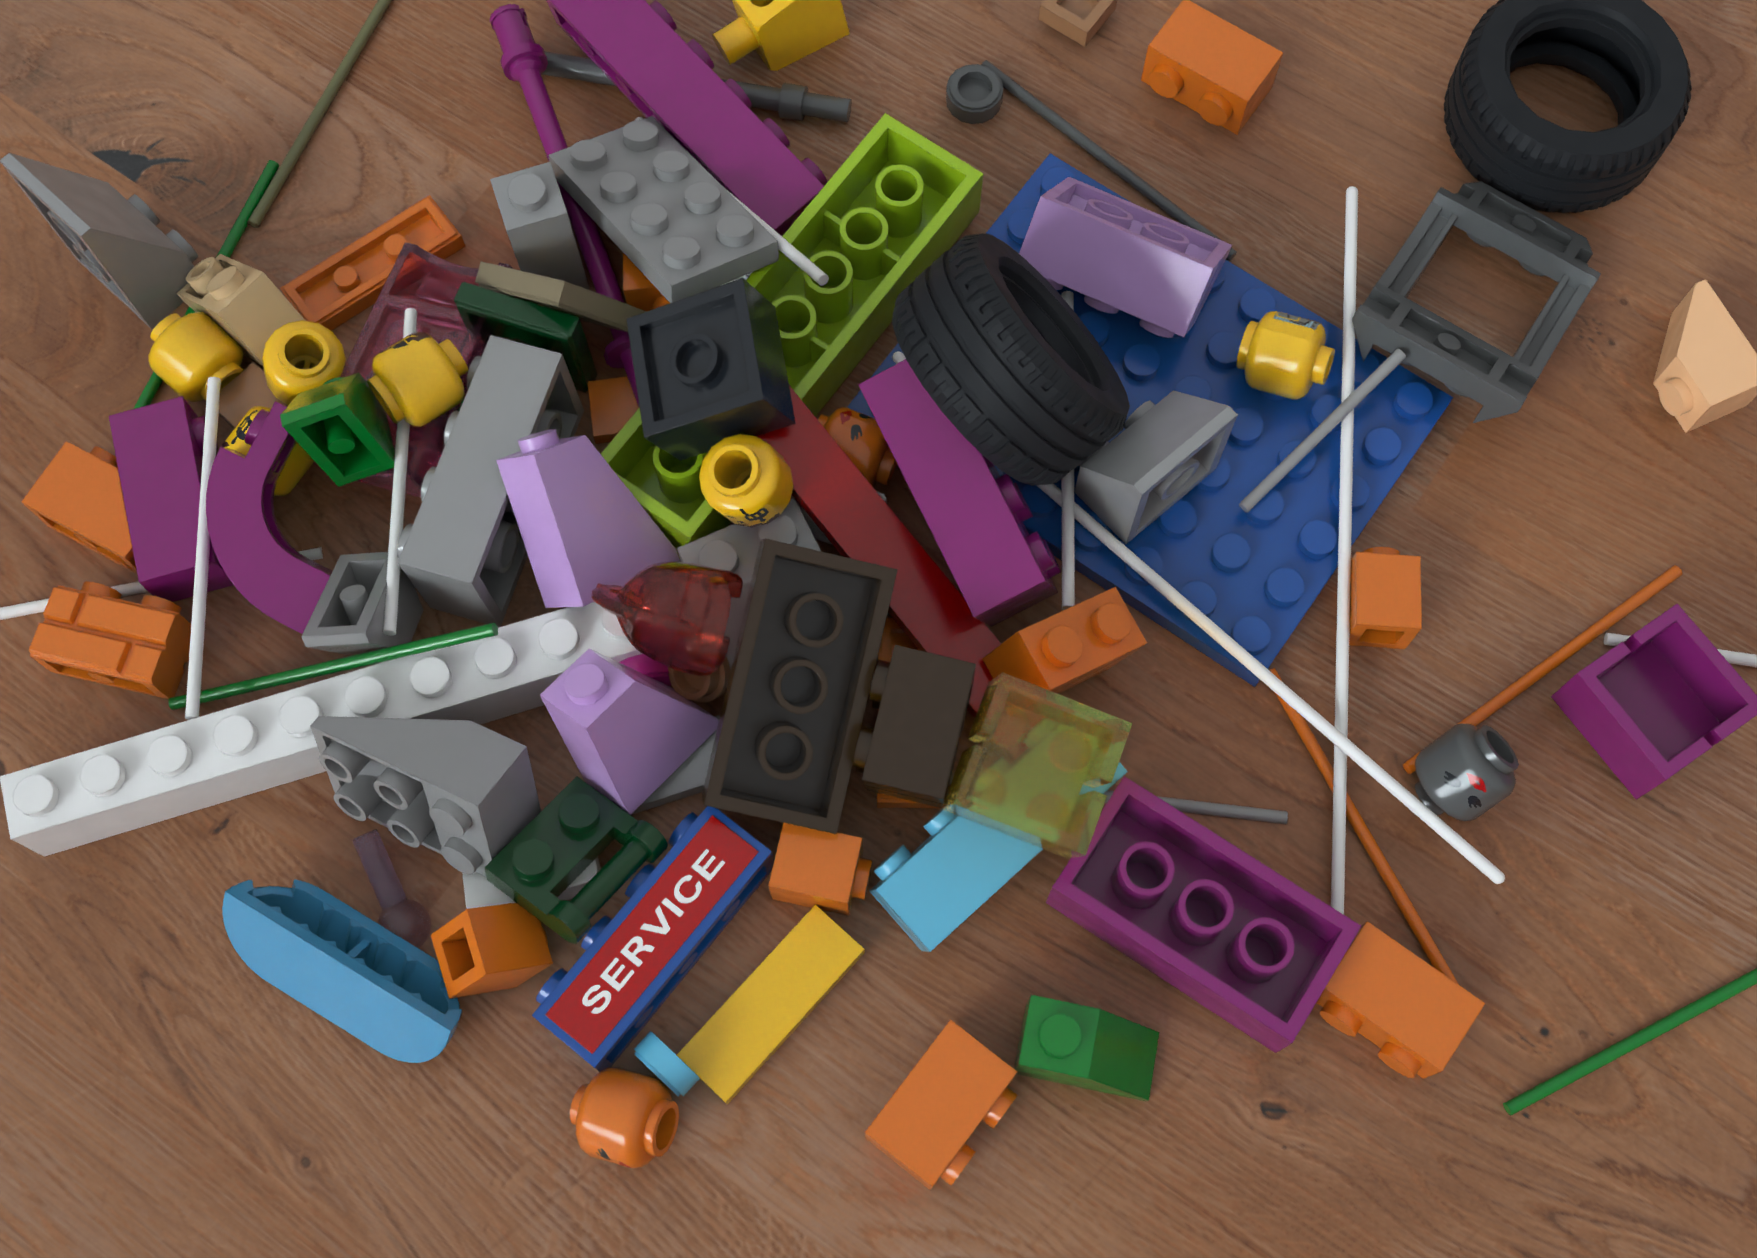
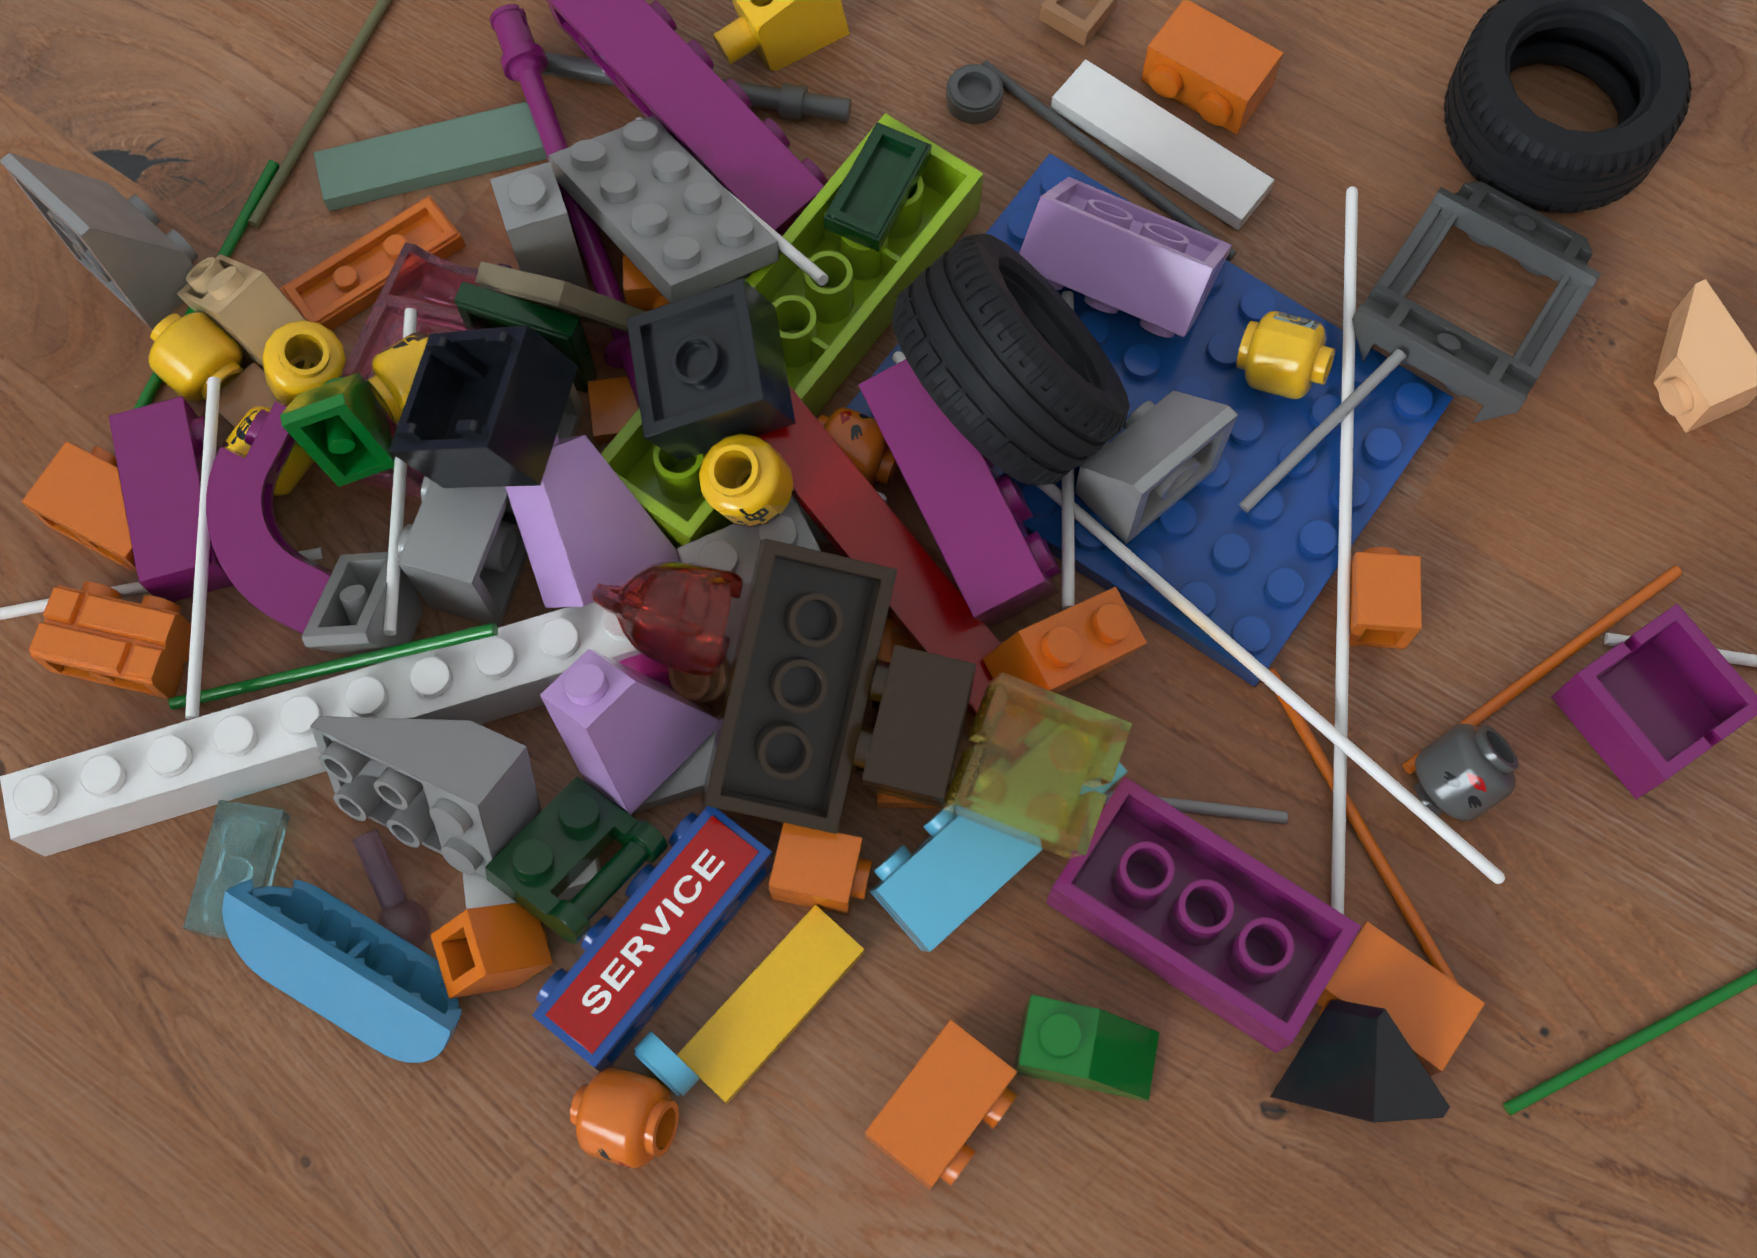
none -> clear light blue plate [183,800,290,939]
none -> sand green tile [313,101,547,211]
none -> black container [389,325,578,488]
none -> dark green tile [823,122,932,252]
none -> white tile [1050,59,1274,230]
none -> black slope [1270,999,1450,1123]

